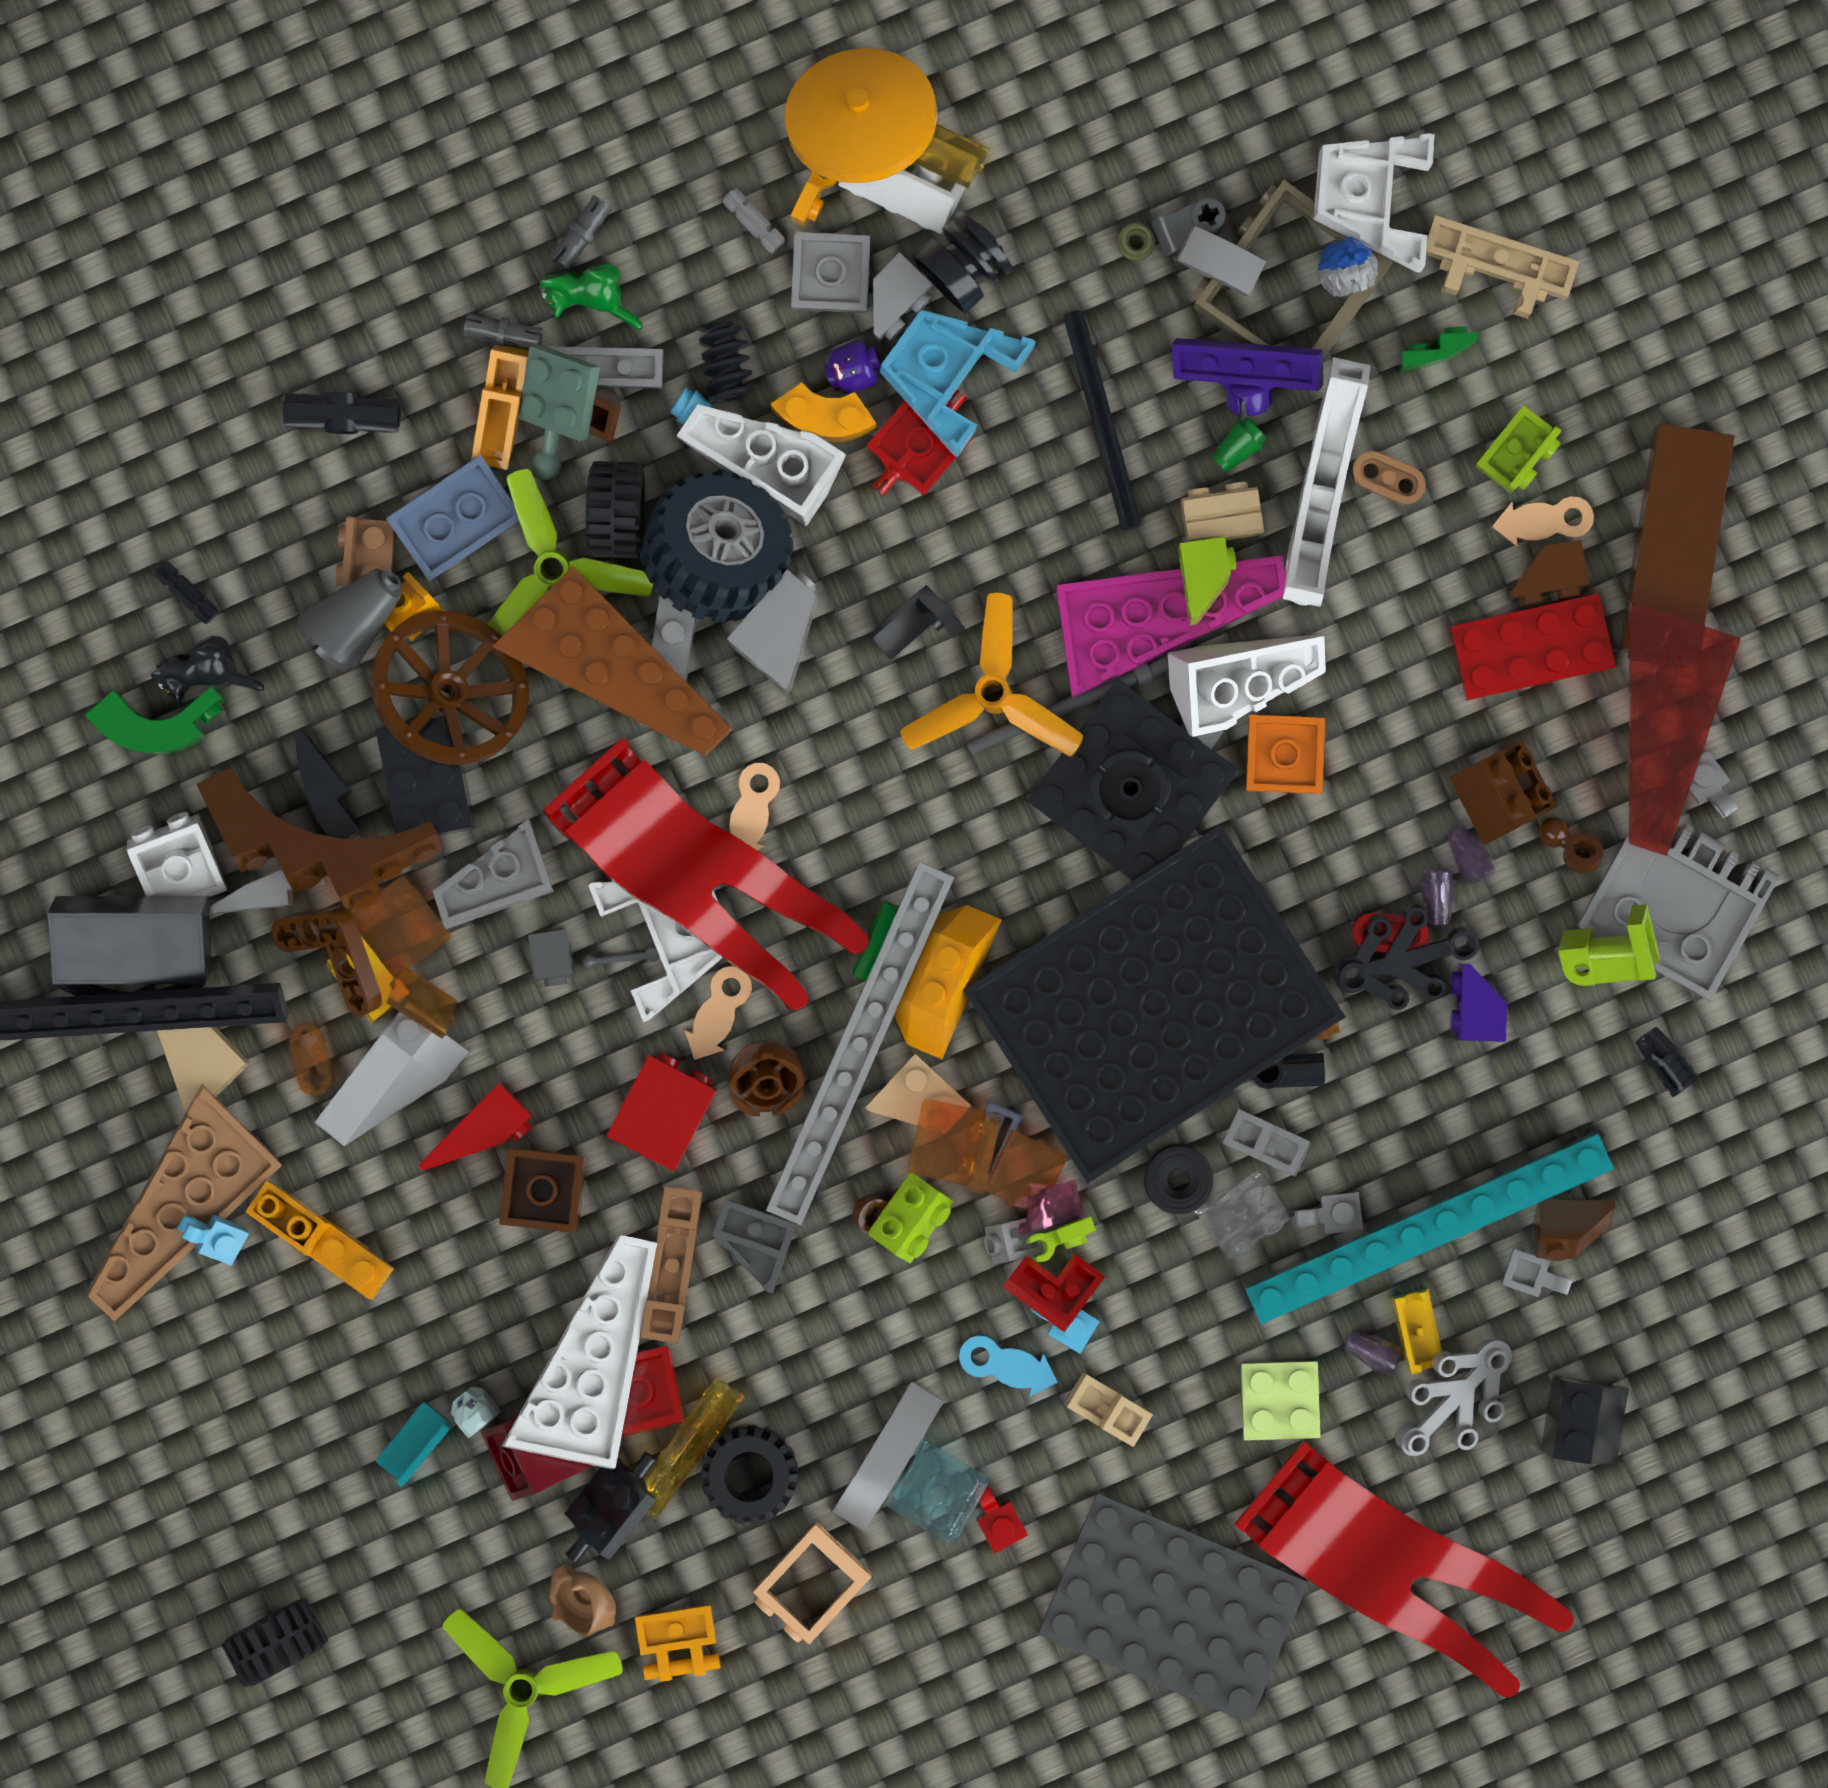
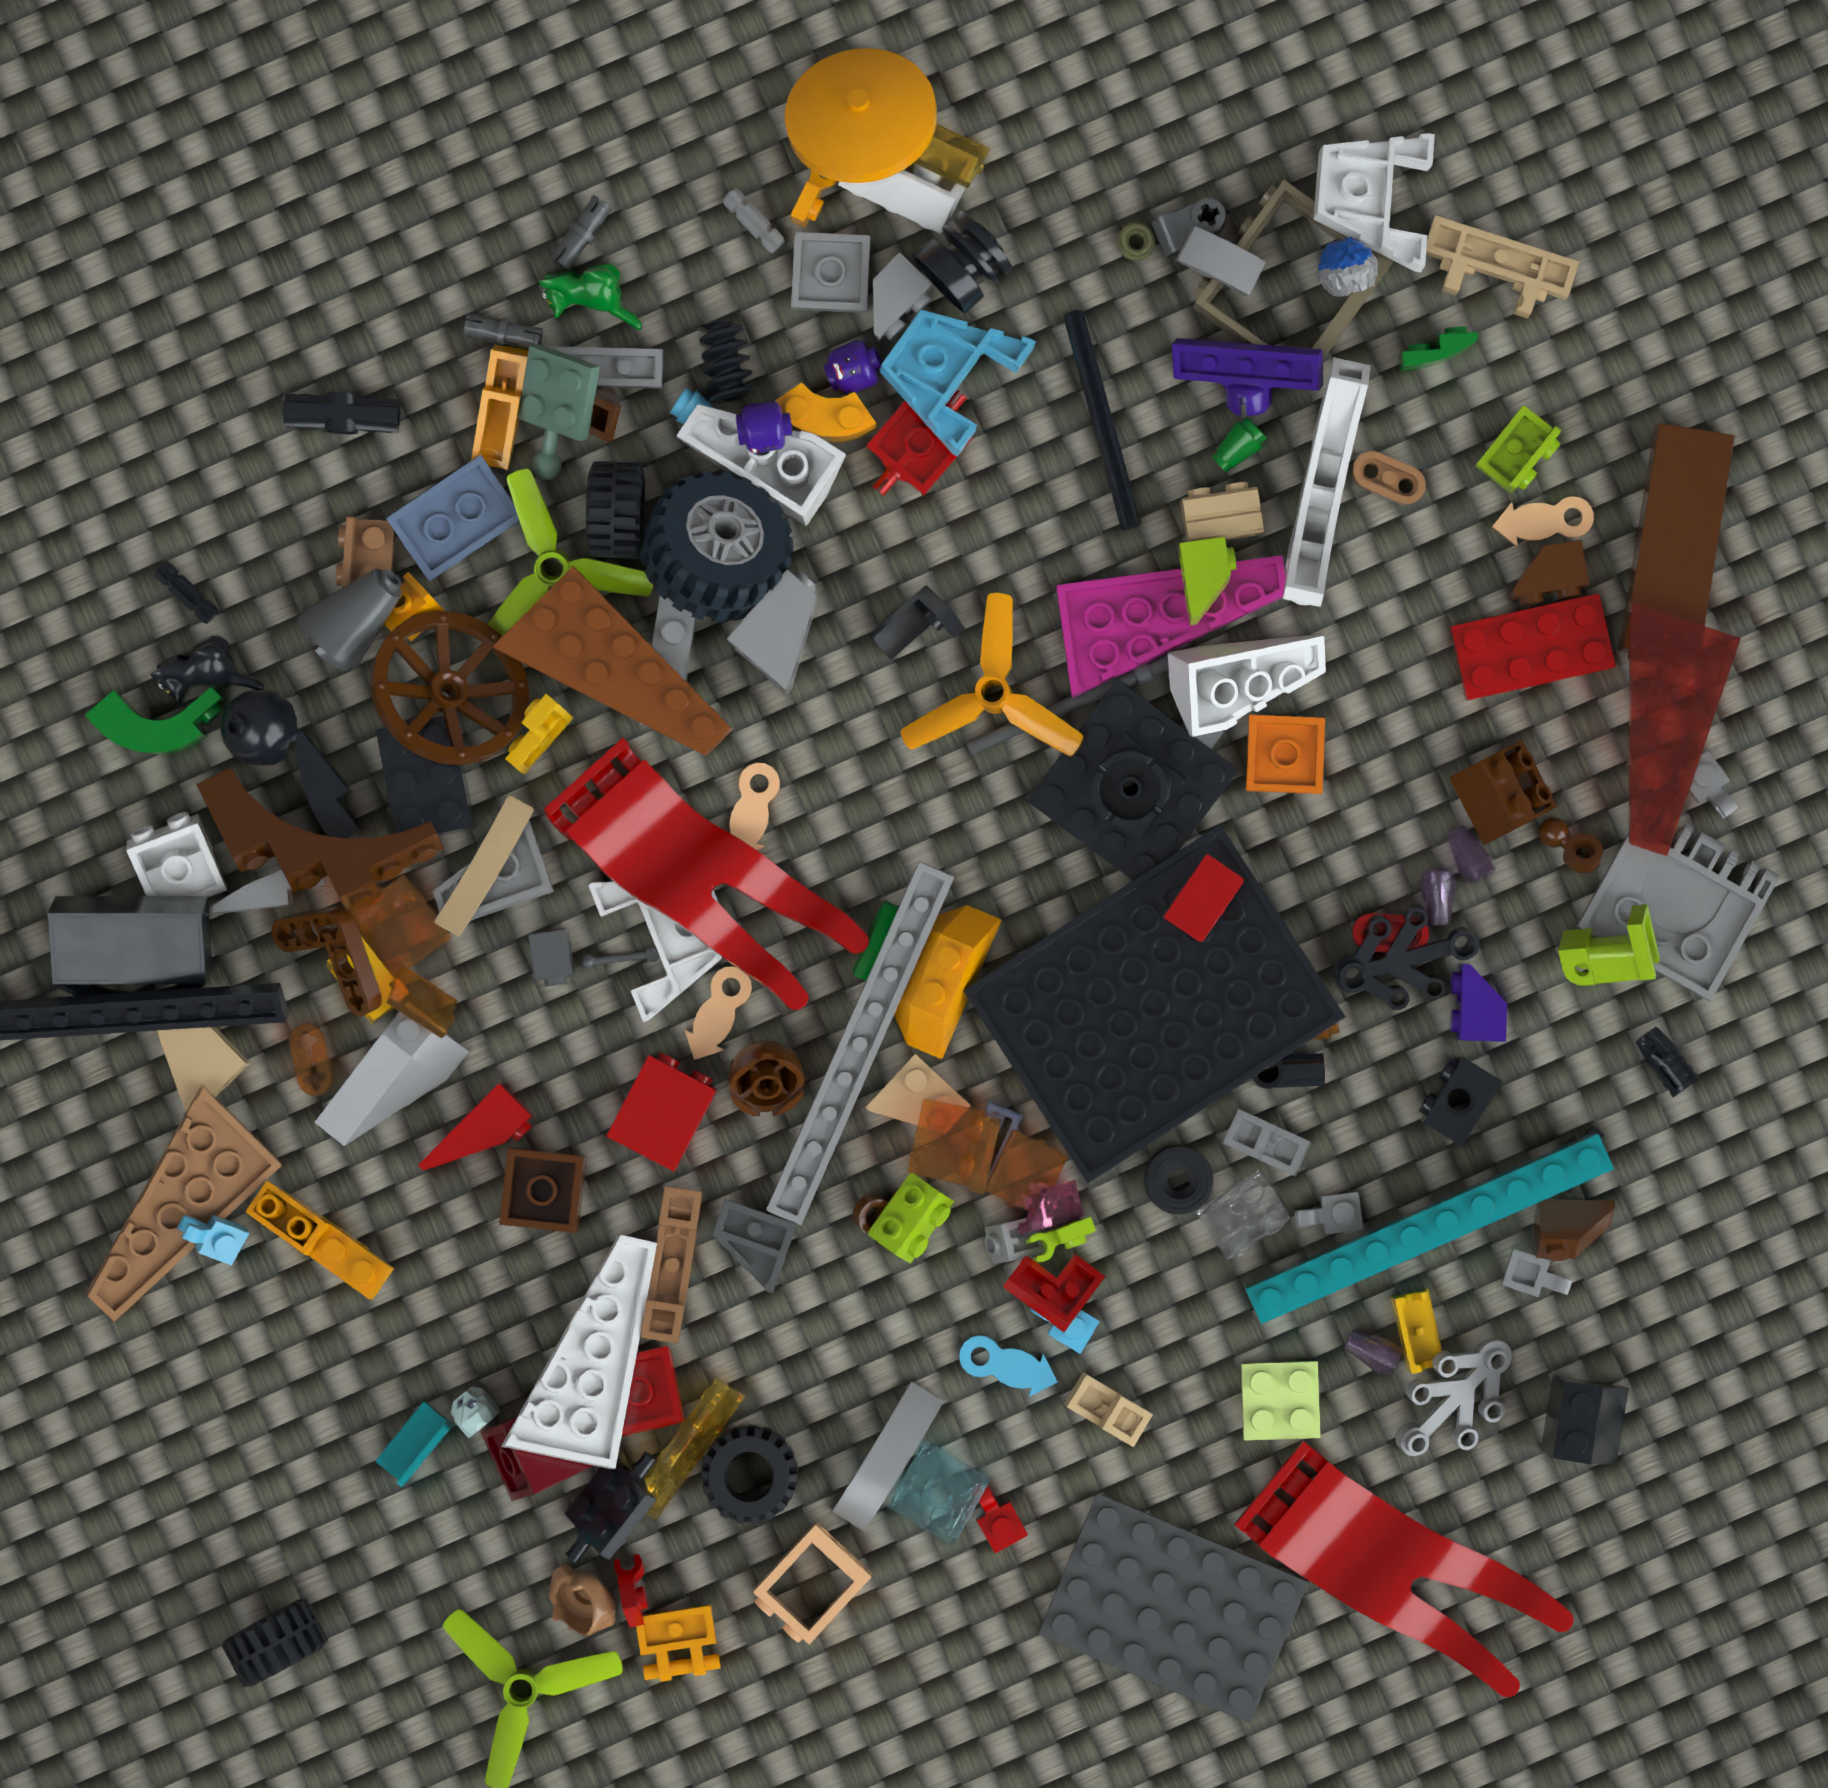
none -> black cylinder [221,690,297,766]
none -> tan sticker [434,795,534,936]
none -> yellow plate [505,694,574,775]
none -> red plate [613,1554,648,1628]
none -> dark purple head [736,401,793,453]
none -> red panel [1163,854,1244,942]
none -> black brick [1419,1057,1502,1146]

